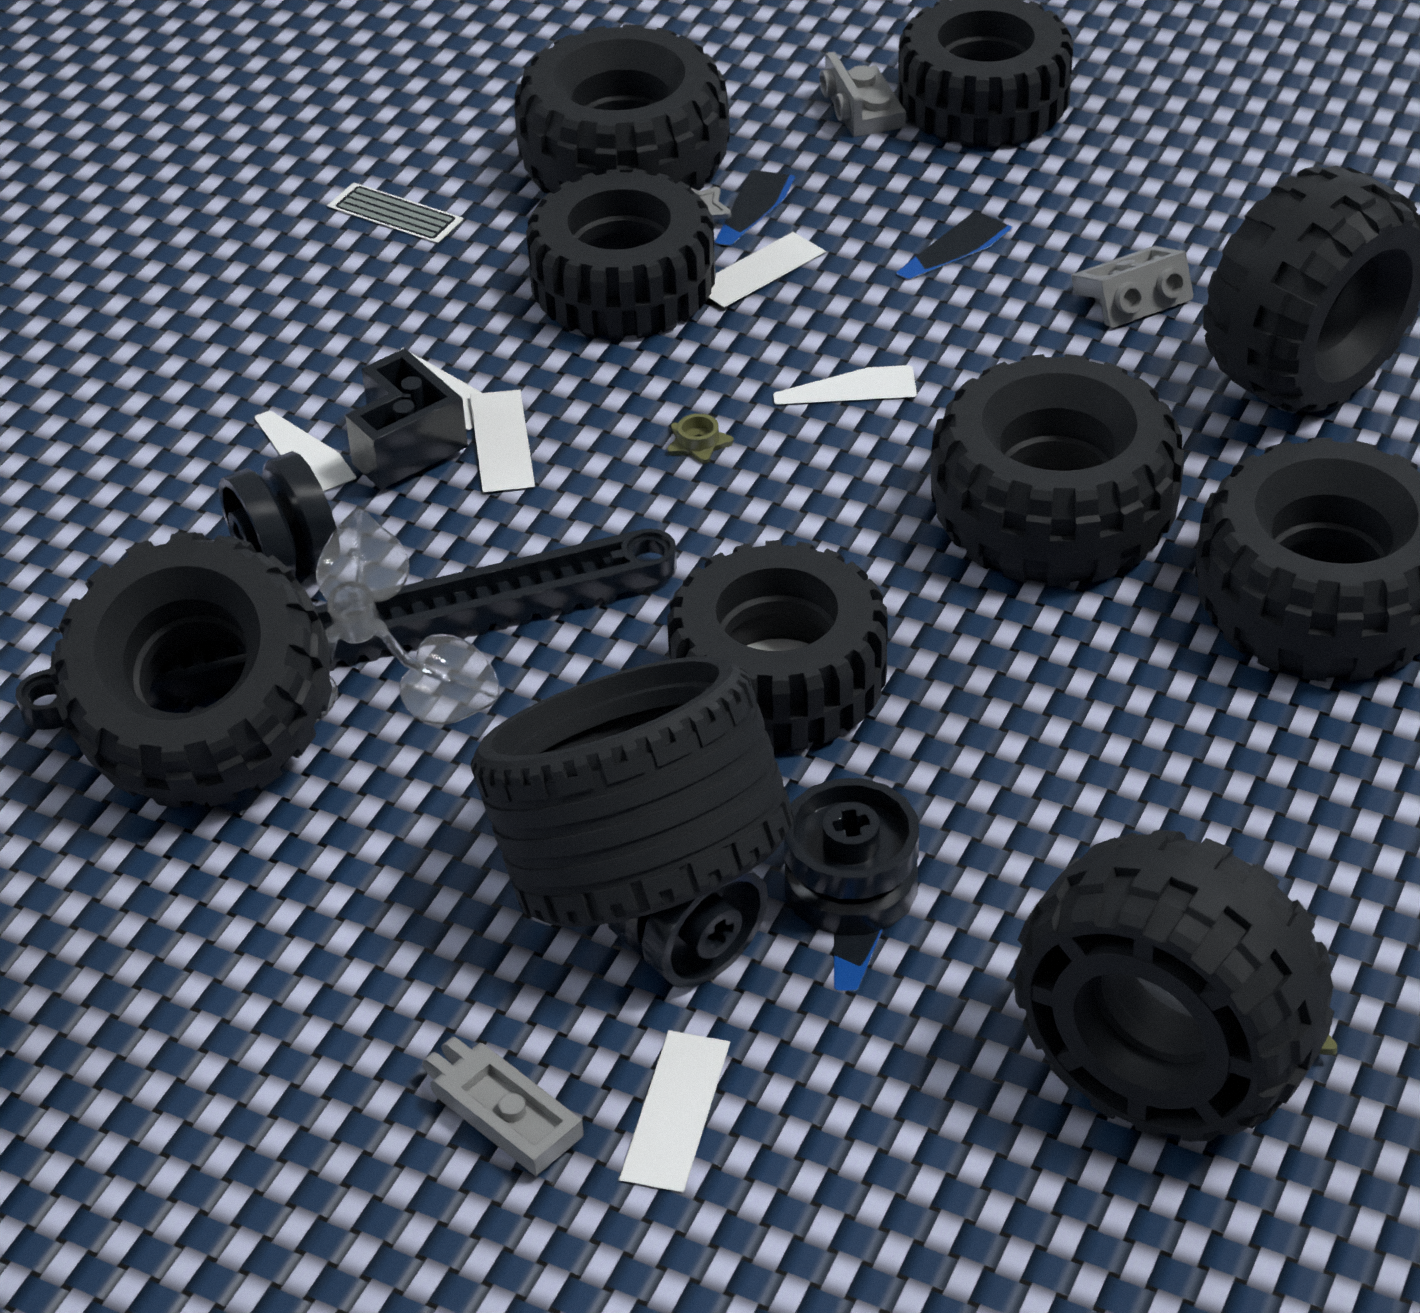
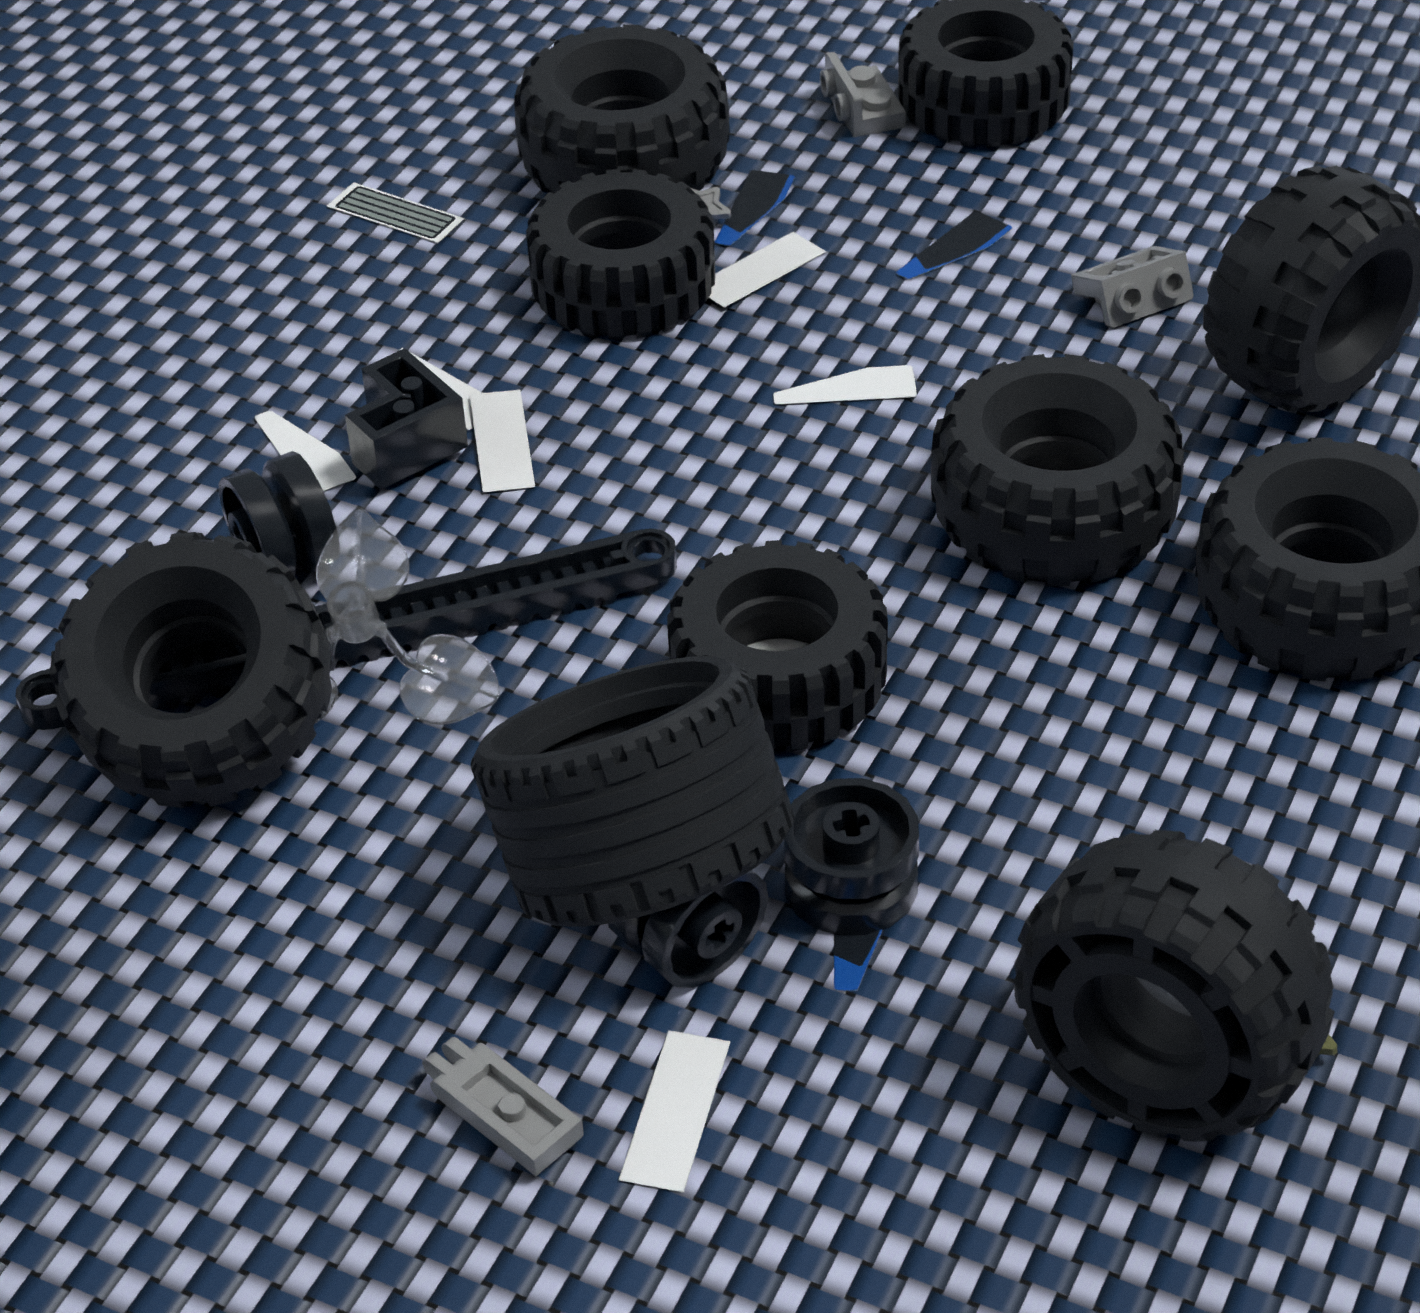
olive plate [667,413,734,464] -> none

